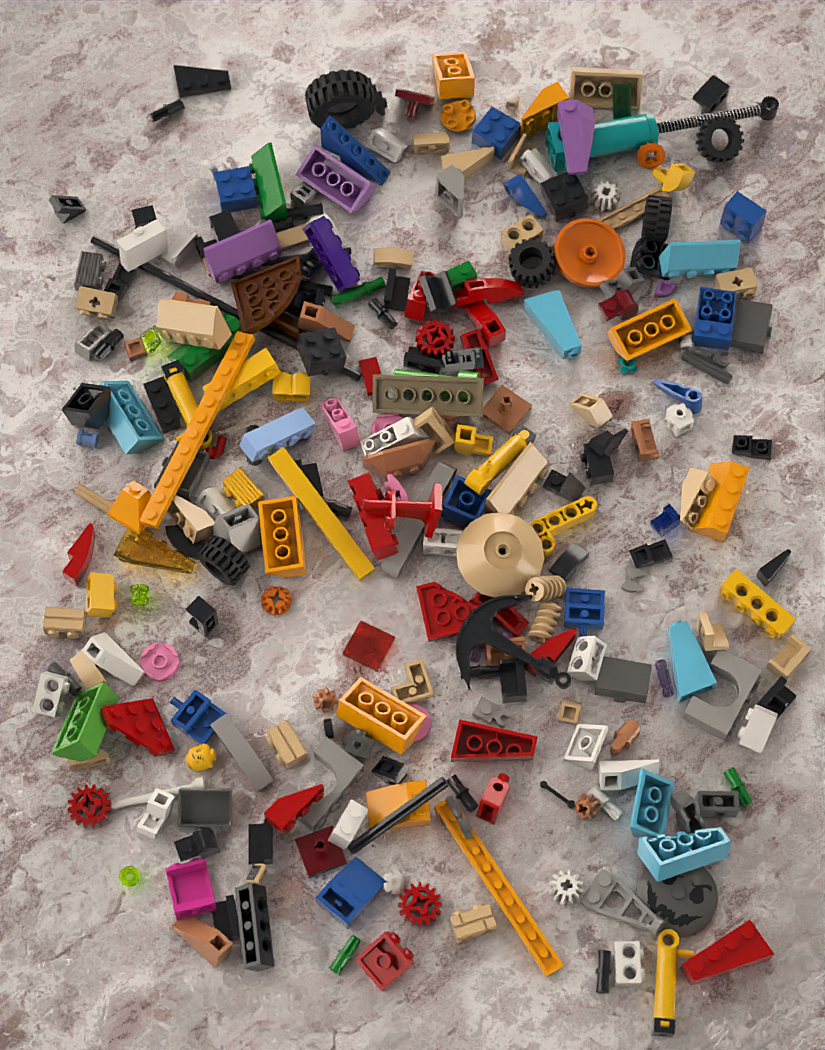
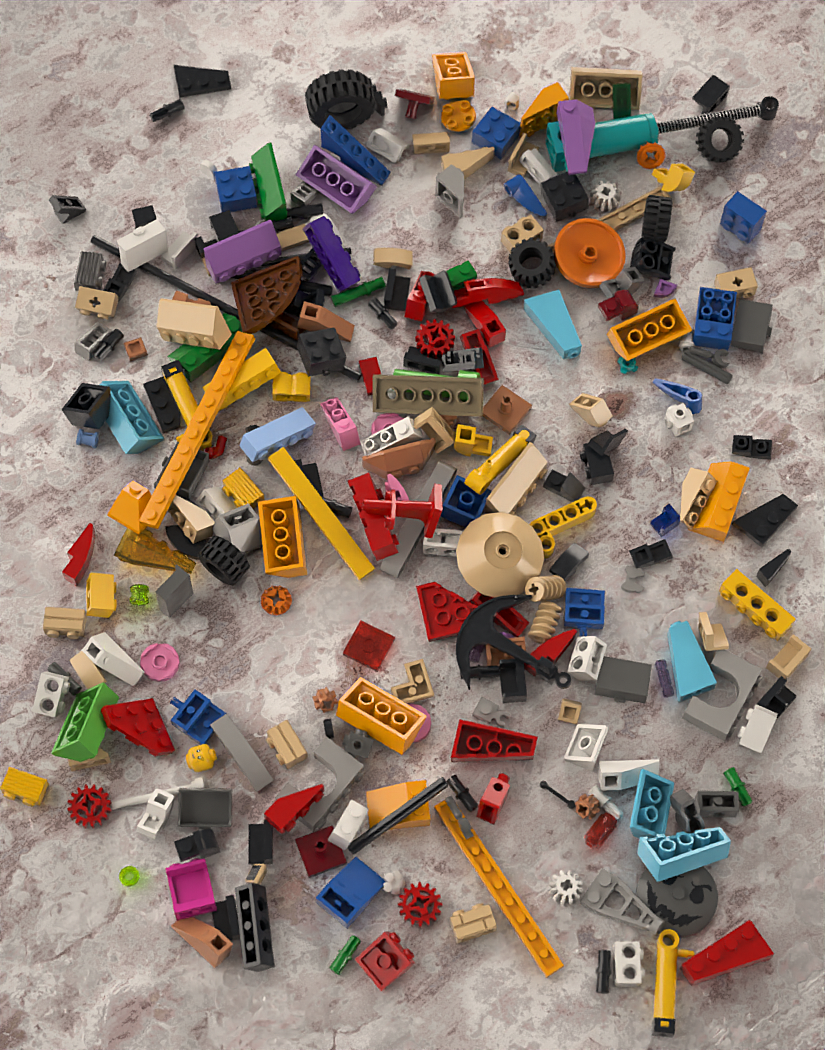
tan axle [75,484,113,513] -> none
clear neon green slope [140,325,162,353] -> none
black panel [186,596,219,637] -> none
black slope [371,756,410,786] -> none
nougat arm [610,720,640,756] -> none
nougat hinge [630,419,660,462] -> none
medium azure slope [659,240,741,279] -> none
none -> yellow brick [0,767,49,807]
none -> dark grey container [155,565,194,618]
none -> clear red head [584,812,617,849]
none -> black wing [732,494,798,547]

